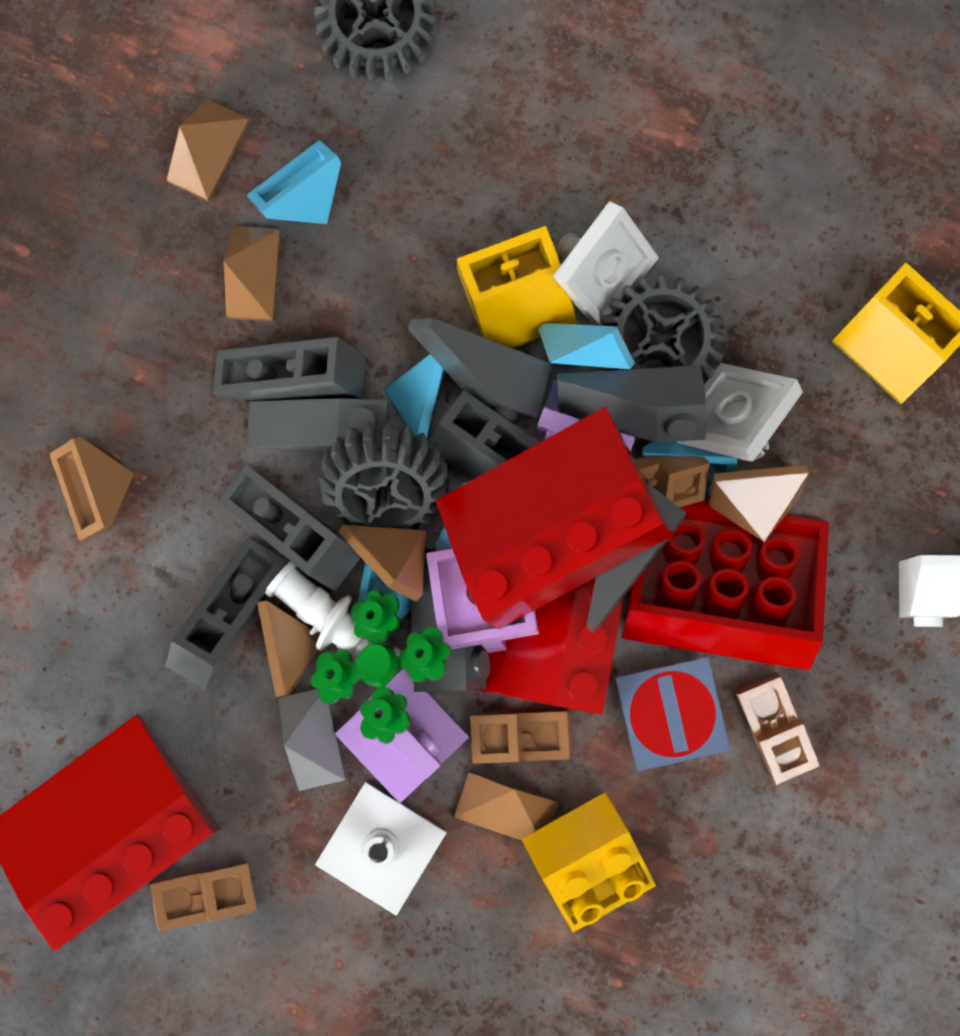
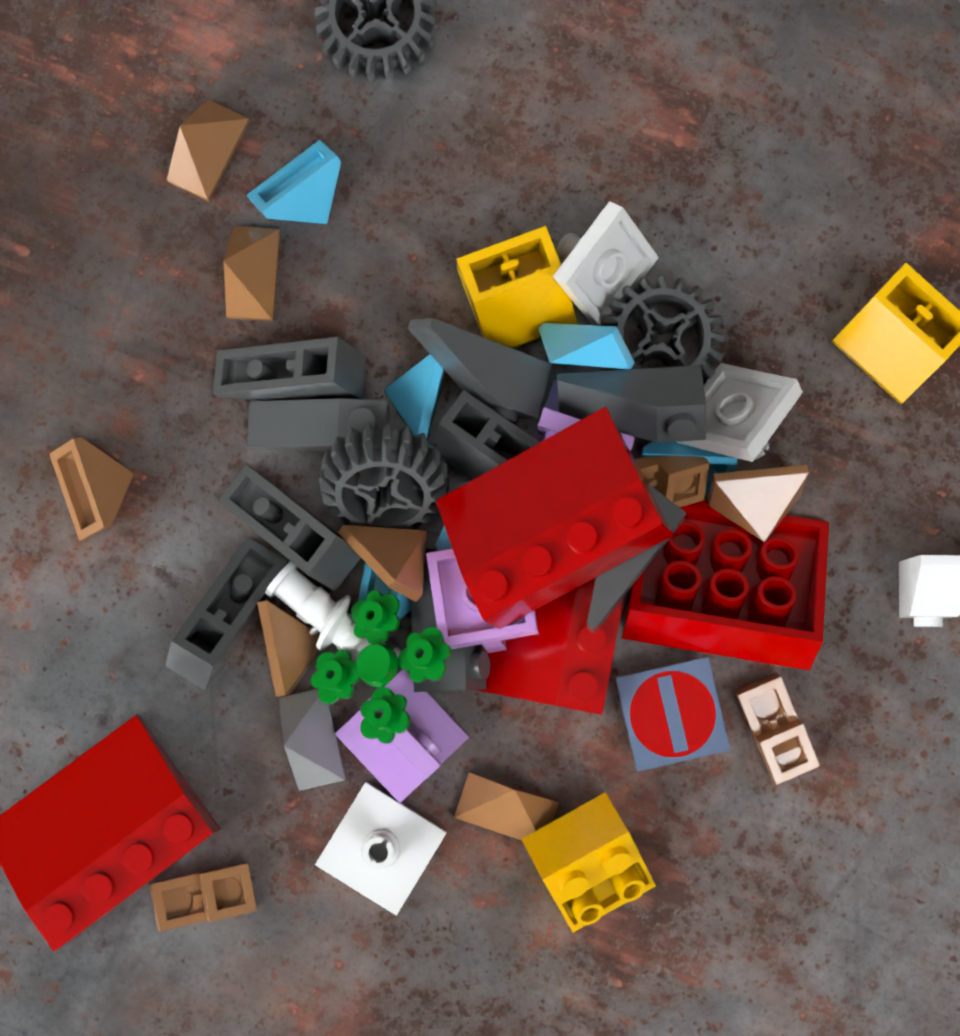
medium nougat slope [470,711,573,764] -> none

